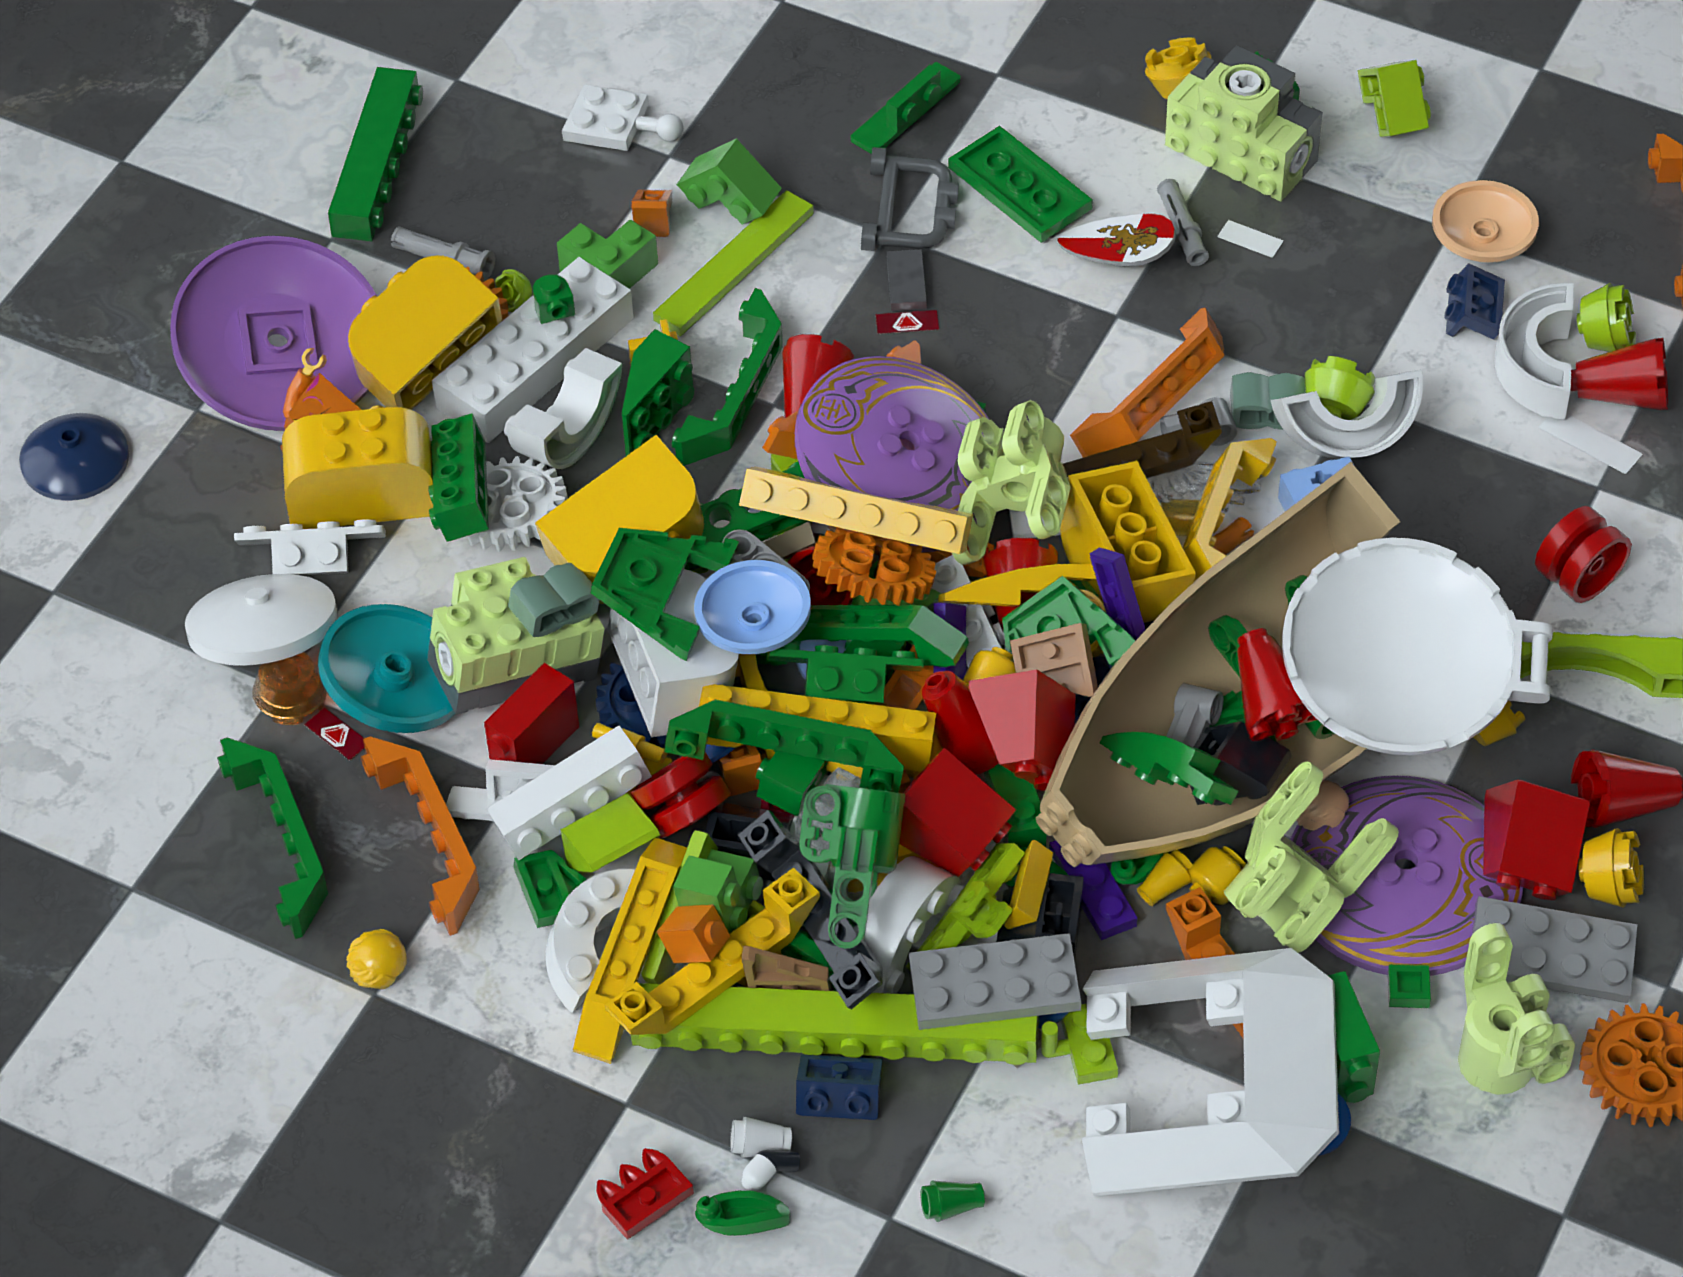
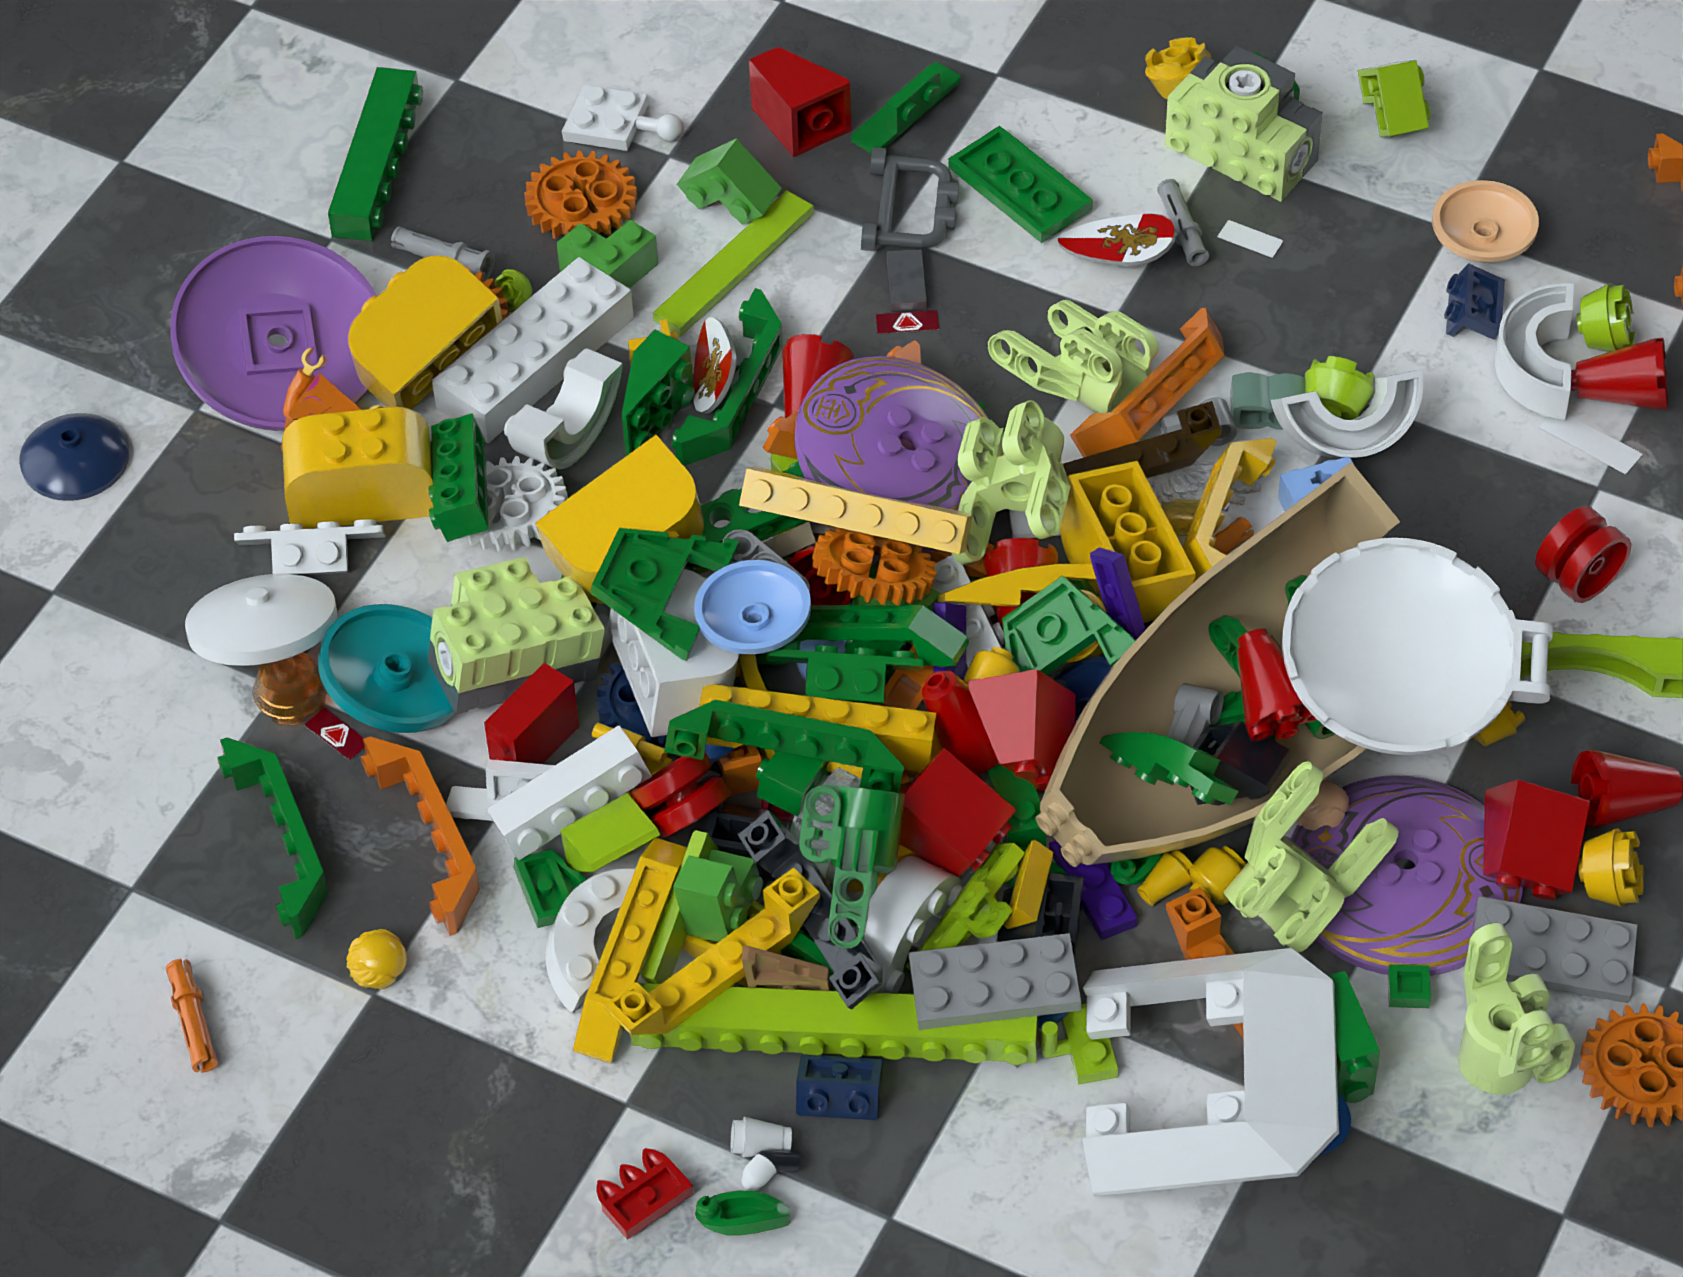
sand green brick [508,563,599,637] -> none
green plate [533,274,575,324] -> none
orange slope [632,190,672,237] -> none
orange brick [657,904,731,963] -> none
green cone [920,1180,985,1222] -> none
medium nougat wing [1010,623,1098,697] -> none
none -> orange pin [165,959,218,1073]
none -> orange gear [524,150,637,239]
none -> shield [693,317,742,414]
none -> red slope [749,46,852,157]
none -> yellowish green piece [988,300,1159,413]

